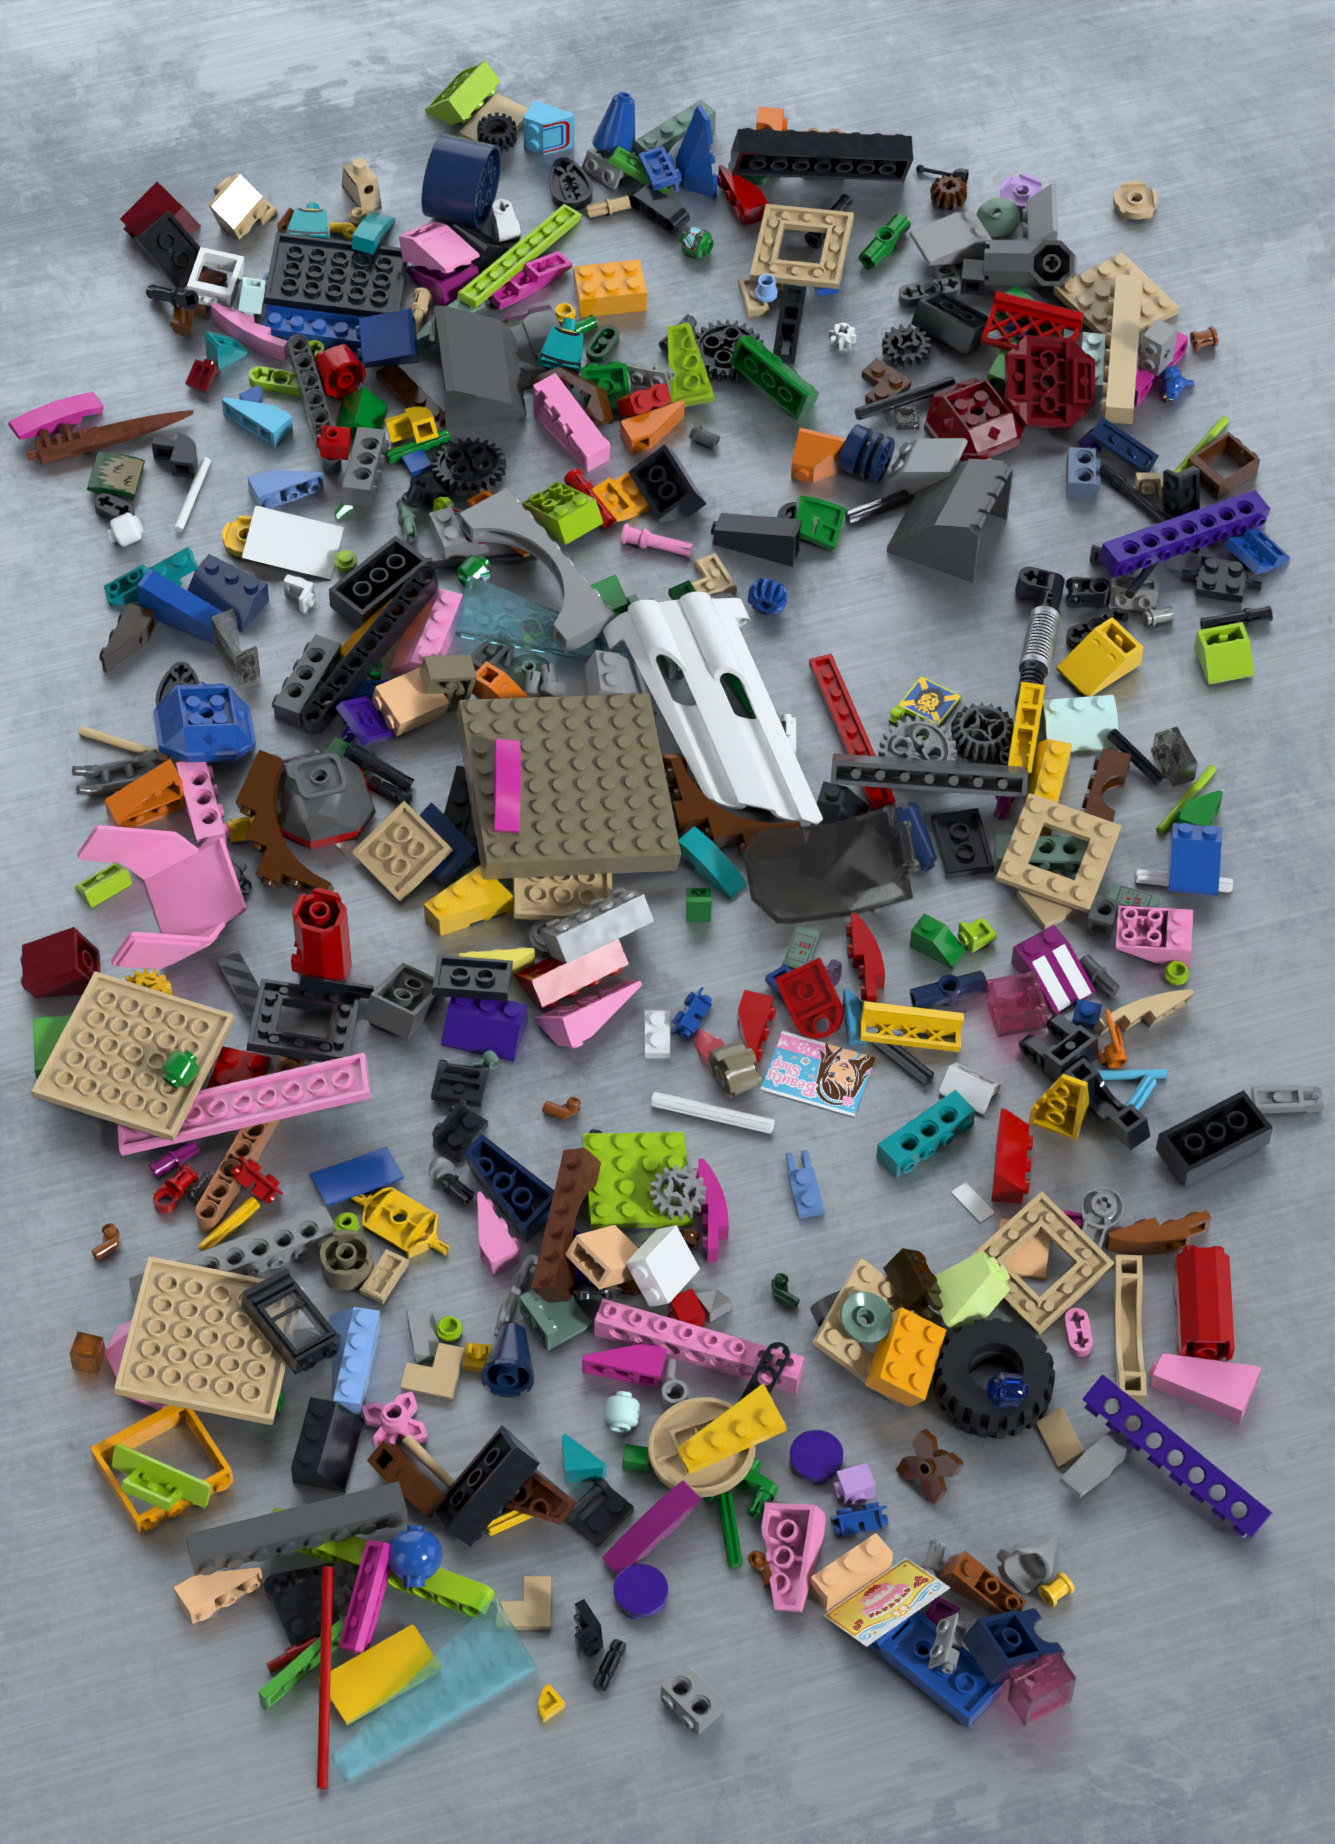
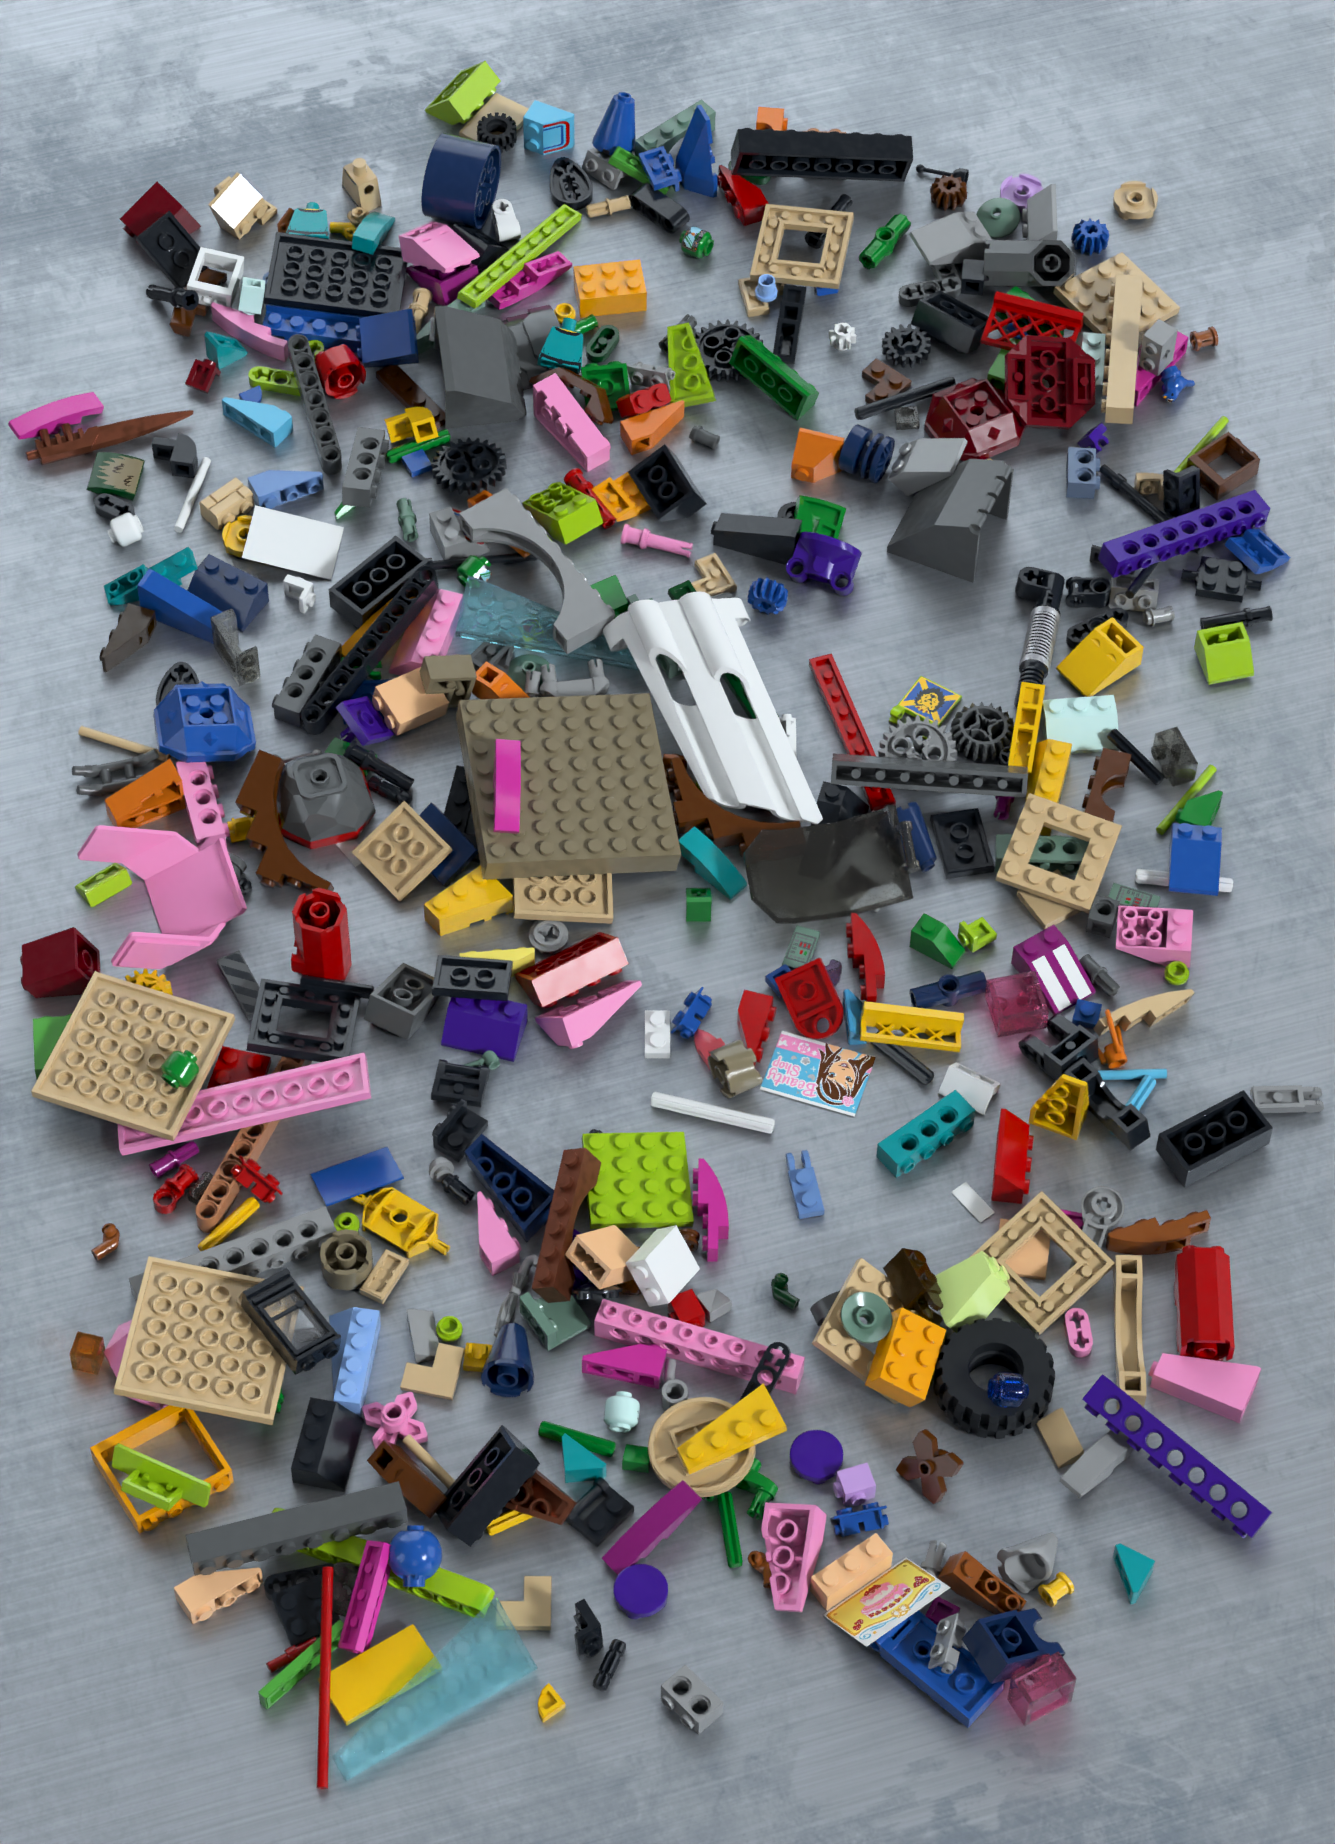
red brick [316,425,351,460] -> none
lime plate [334,550,357,572] -> none
green slope [336,387,387,439] -> none
black piece [402,476,448,508] -> none
lime plate [433,497,454,511] -> none
brick [540,887,654,964] -> none
dark orange arm [542,1097,581,1120] -> none
light grey slope [584,650,657,715] -> none
light grey gear [650,1165,706,1221] -> none
black axle [844,490,909,524] -> none
dark blue plate [1089,417,1159,473] -> none
none -> tan brick [199,477,254,530]
none -> green axle [538,1421,616,1457]
none -> dark purple piece [786,532,862,596]
none -> blue gear [1071,218,1109,256]
none -> teal slope [1113,1543,1155,1605]

